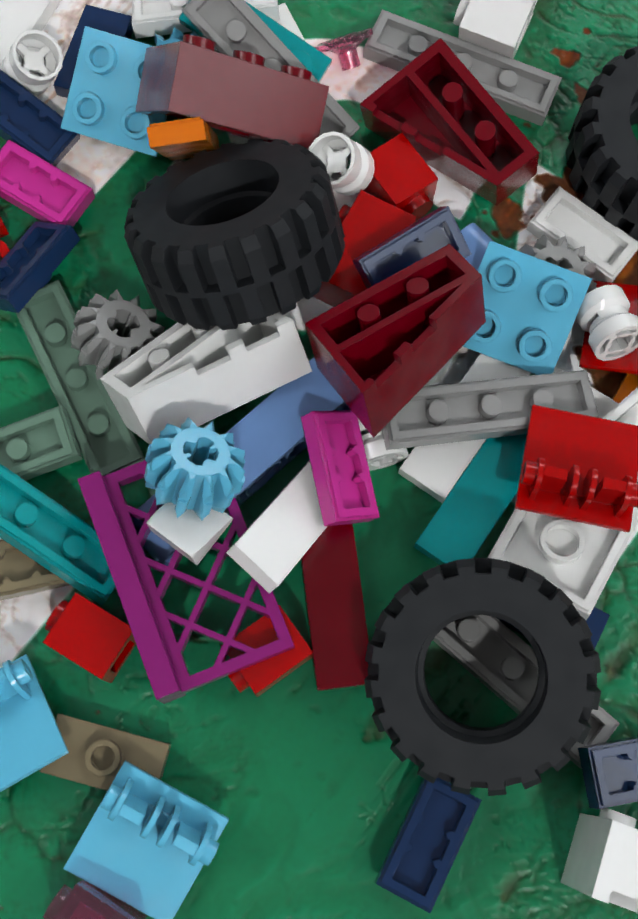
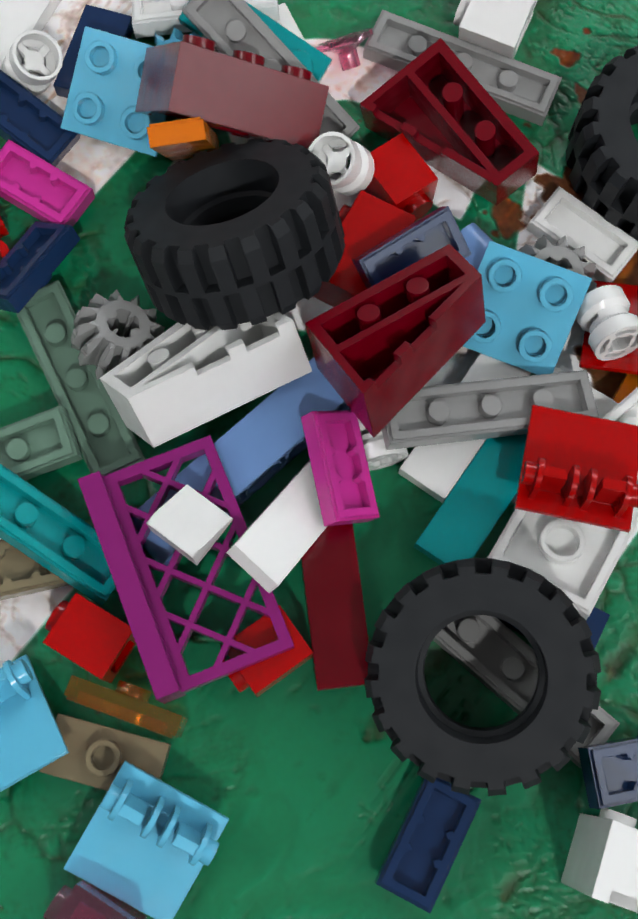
medium azure gear [144,417,245,521] -> none
none -> clear orange plate [64,675,188,739]

